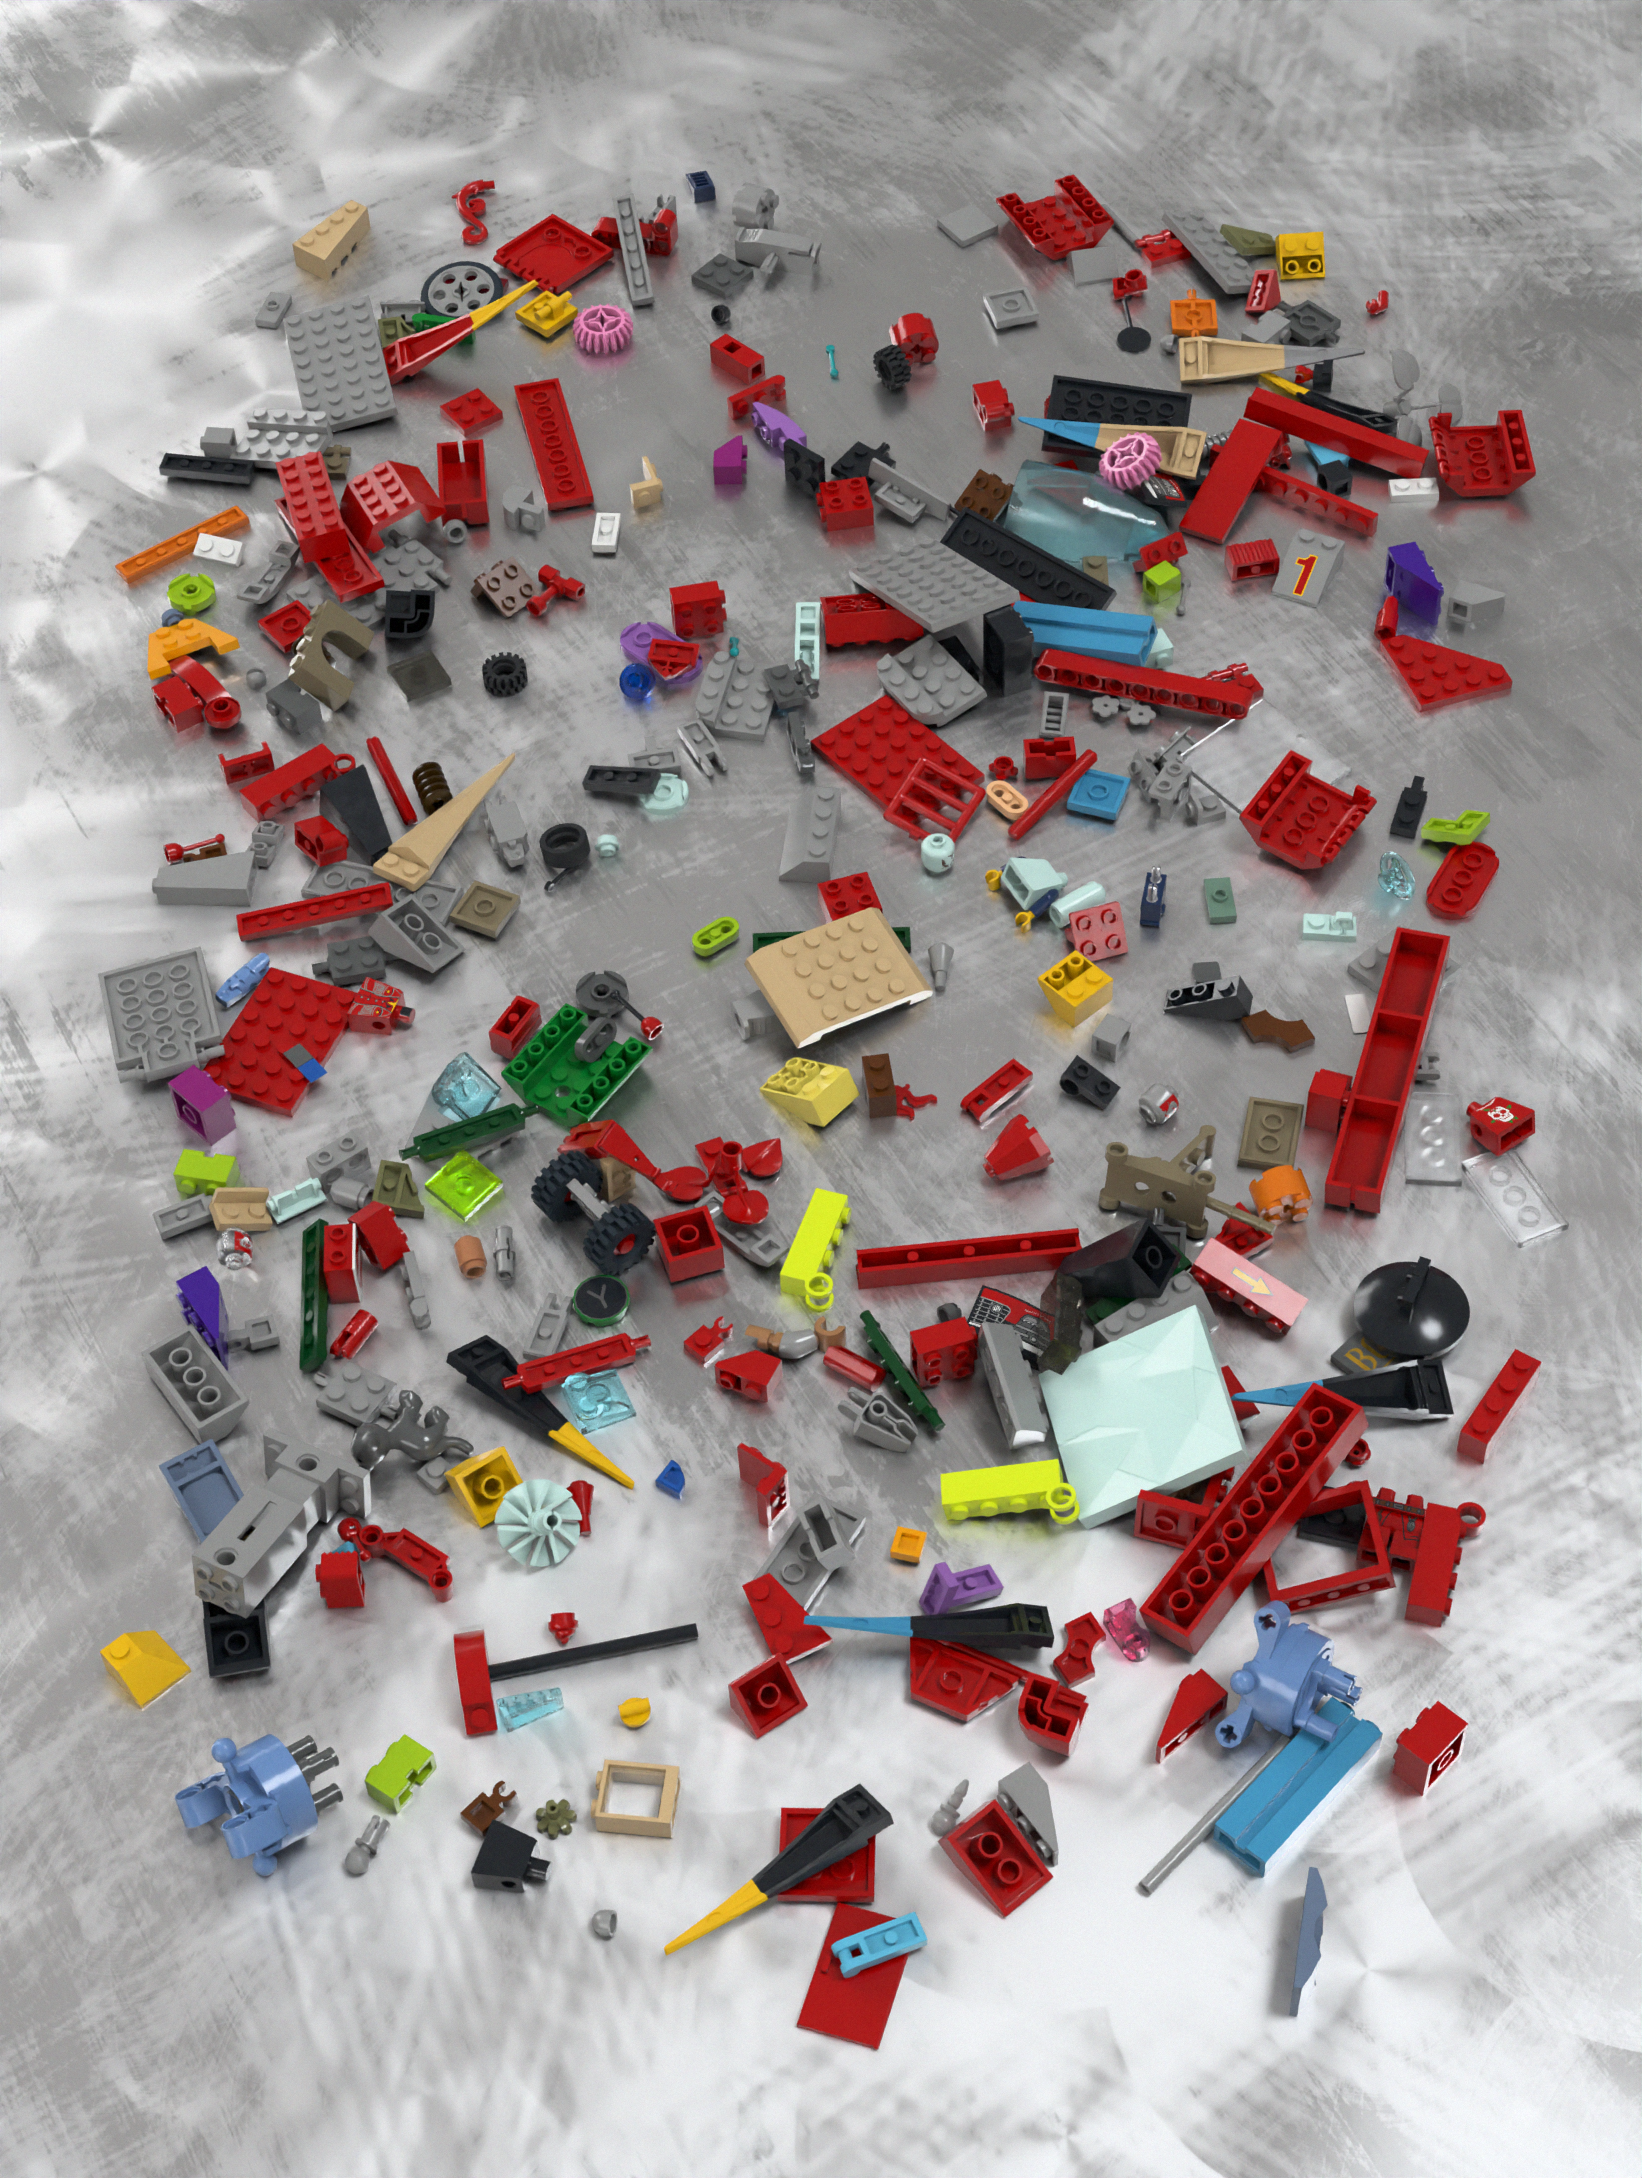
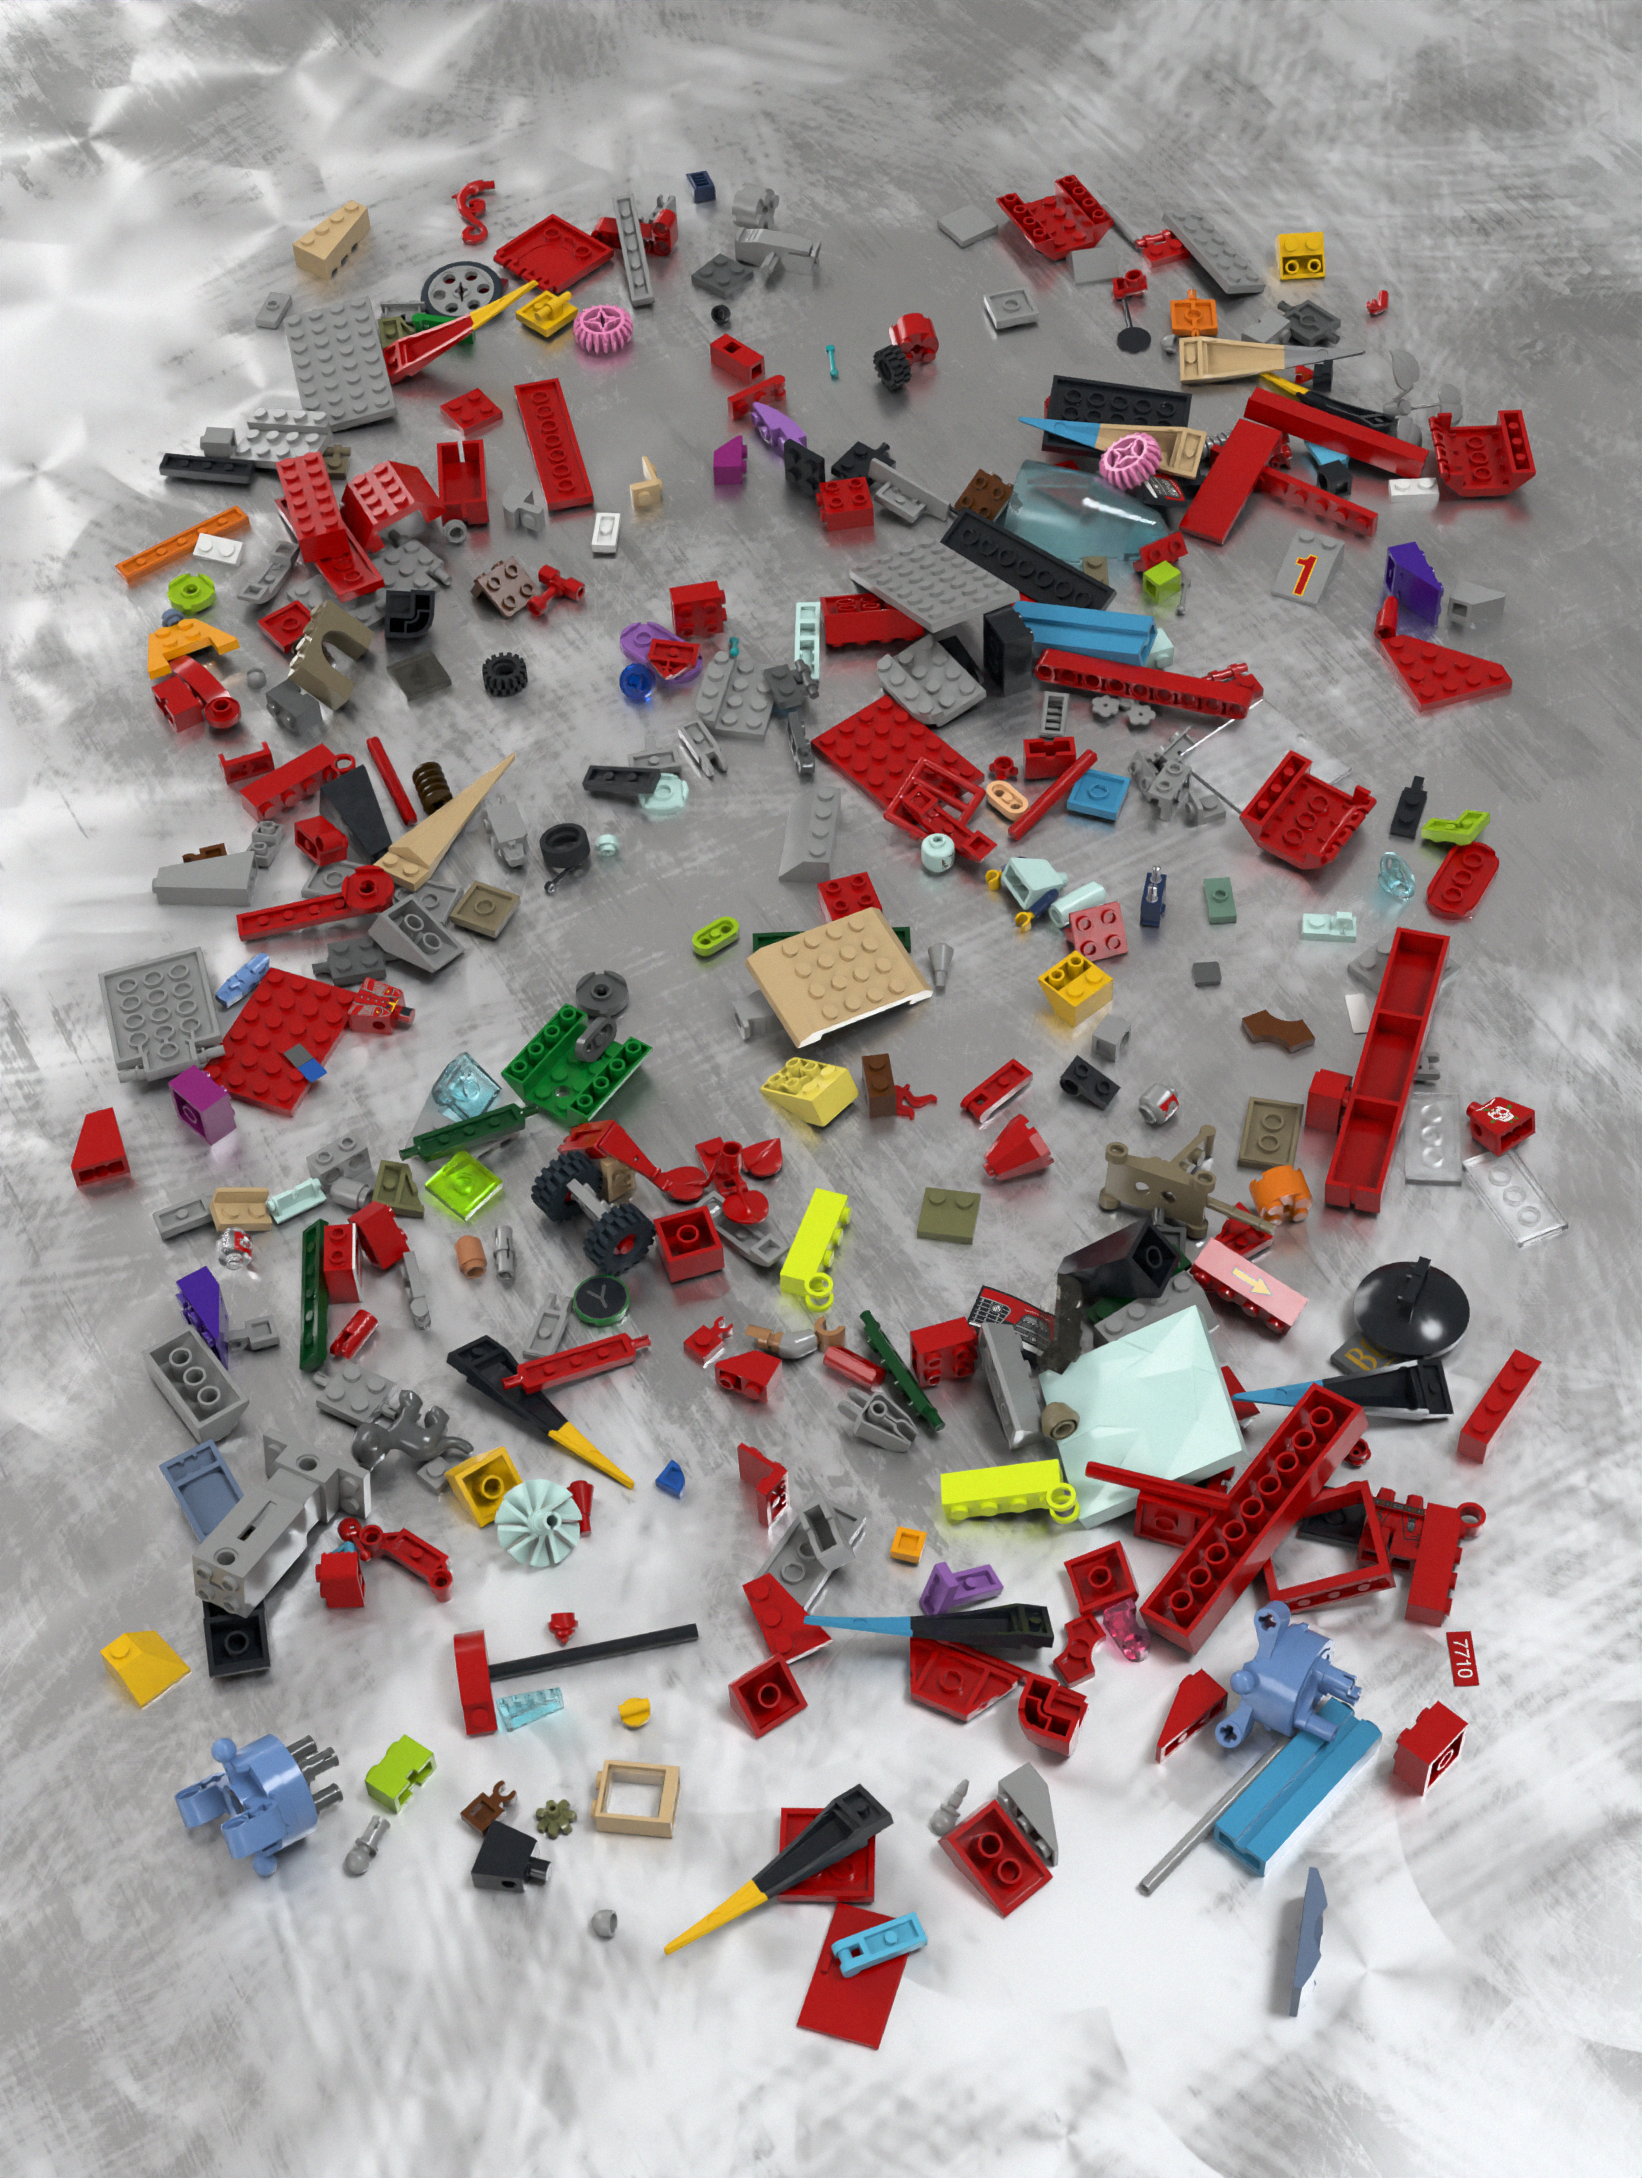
red hinge [163,834,225,865] -> none
lime brick [173,1149,240,1196] -> none
red brick [488,996,542,1060] -> none
clear light blue slope [561,1369,636,1435] -> none
hinge [610,989,664,1040] -> none
red tile [856,1228,1082,1290] -> none
dark grey hinge [937,1303,962,1323] -> none
red hinge [972,380,1015,431] -> none
black slope [1163,975,1253,1021] -> none
olive wing [1219,224,1276,255] -> none
red brick [1224,538,1280,581] -> none
red slope [1245,269,1281,313] -> none
none -> red slope [71,1107,131,1187]
none -> red plate [341,865,395,914]
none -> red slope [902,785,997,863]
none -> olive plate [917,1187,981,1245]
none -> dark tan cone [1041,1402,1080,1440]
none -> red slope [1064,1540,1139,1616]
none -> red axle [1085,1461,1232,1511]
none -> red sticker [1446,1631,1479,1686]

